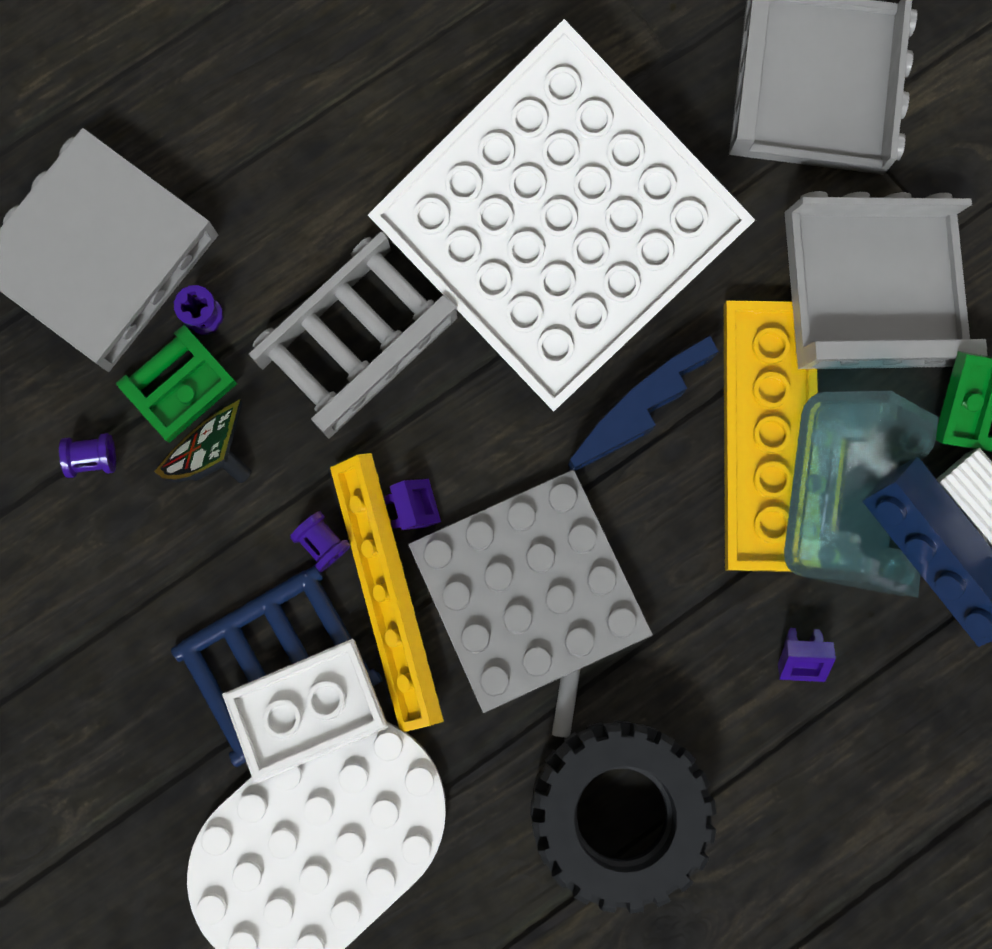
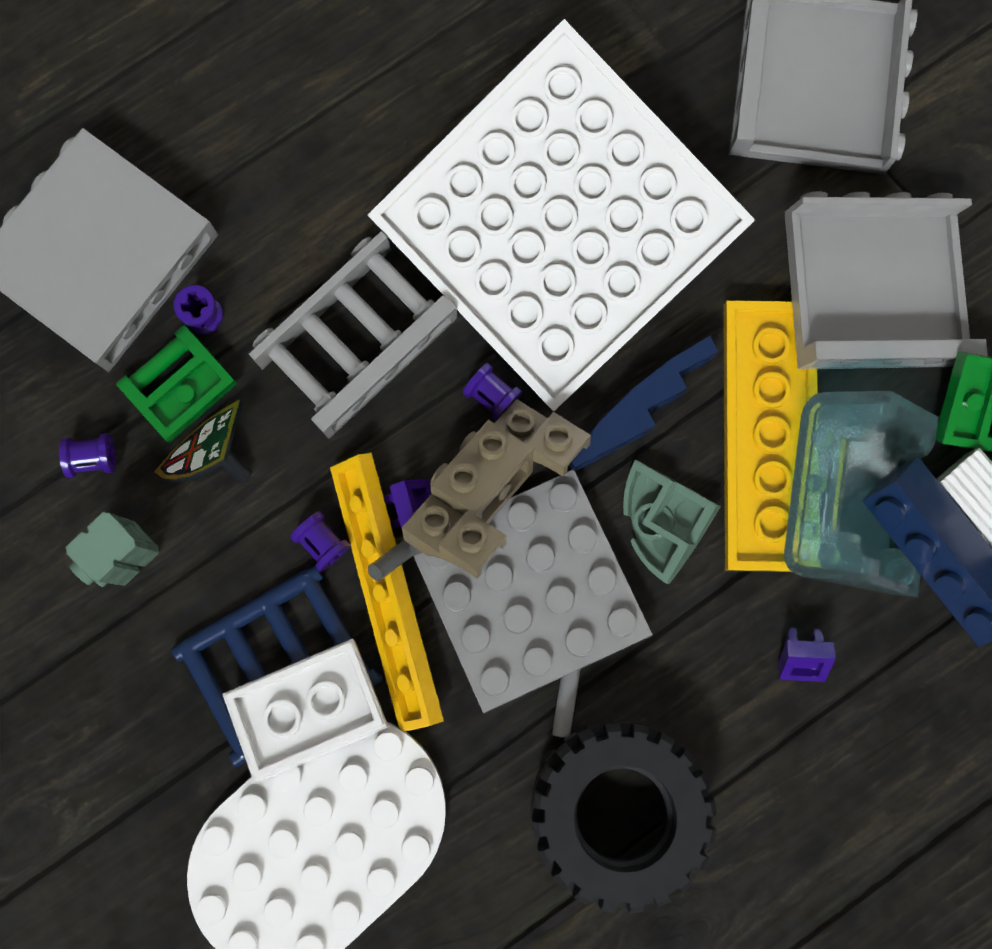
none -> sand green brick [66,512,160,587]
none -> dark grey bar [368,533,422,581]
none -> dark tan bracket [402,399,591,579]
none -> dark purple bush [463,363,522,421]
none -> sand green brick [623,460,721,584]

